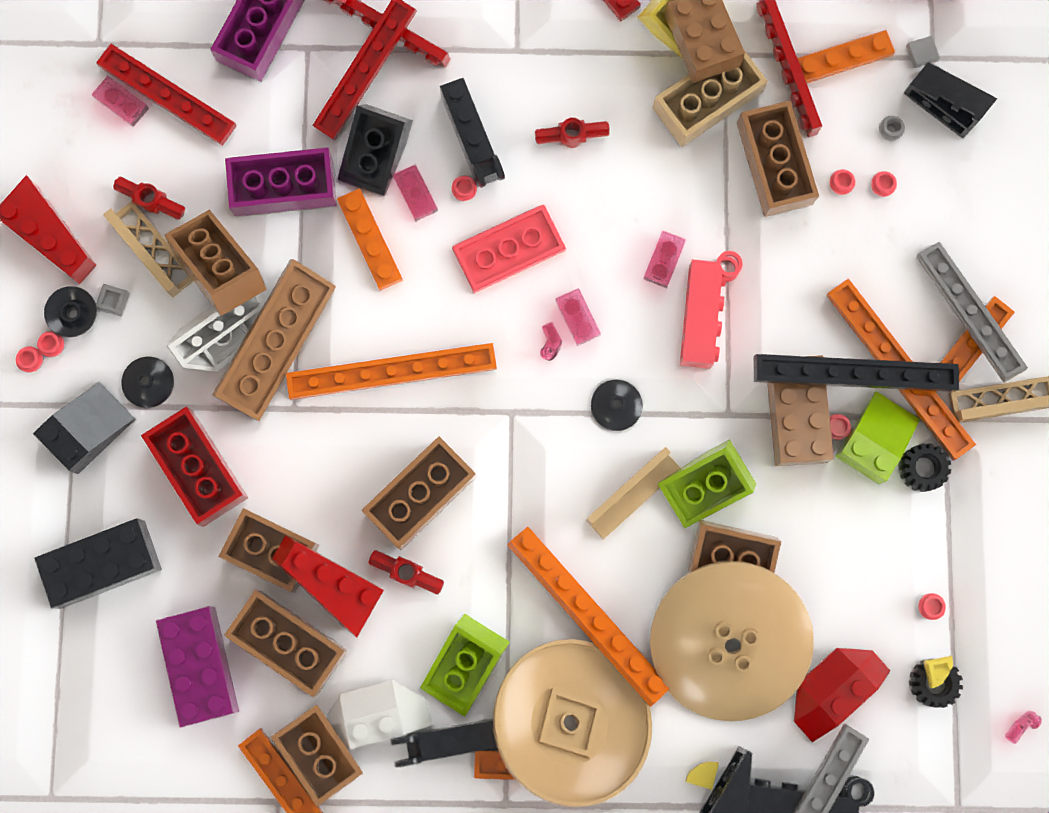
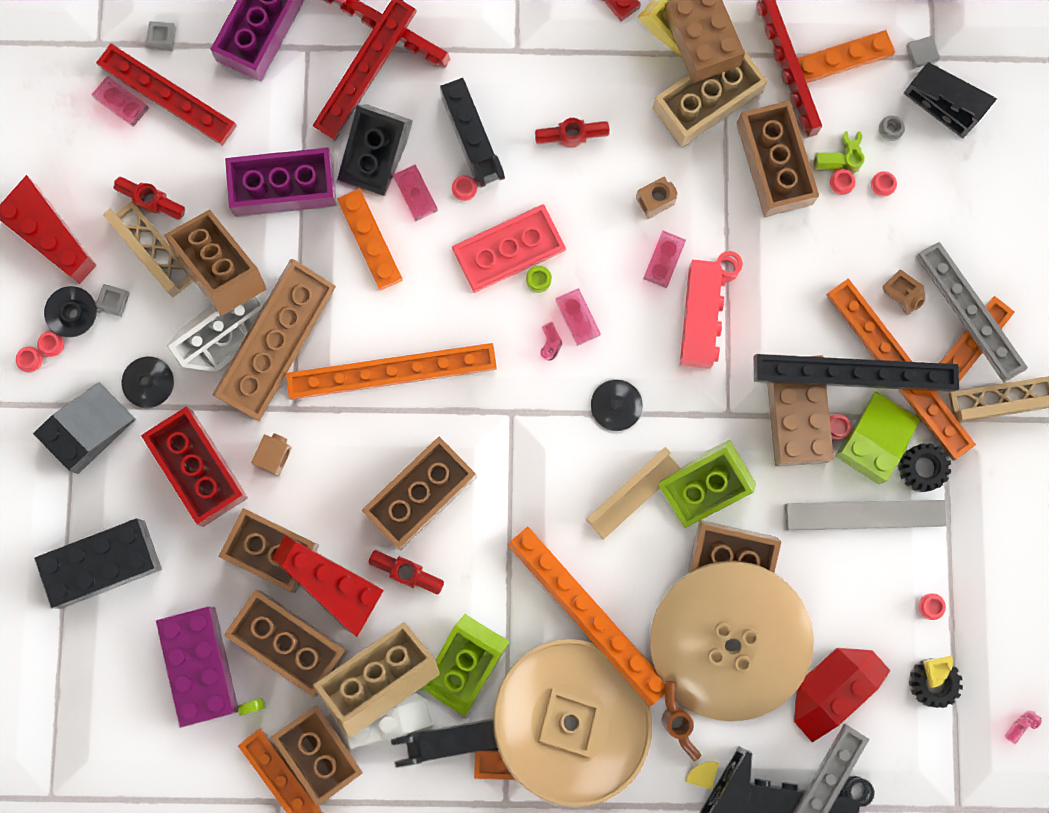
none -> light grey tile [146,21,176,50]
none -> lime tile [237,698,266,716]
none -> medium nougat brick [251,433,292,476]
none -> tan brick [314,622,440,739]
none -> lime tile [526,266,552,293]
none -> medium nougat brick [635,176,678,219]
none -> dark orange piece [661,681,702,761]
none -> light grey tile [785,500,947,530]
none -> lime bar [814,131,865,174]
none -> medium nougat bracket [882,269,925,315]

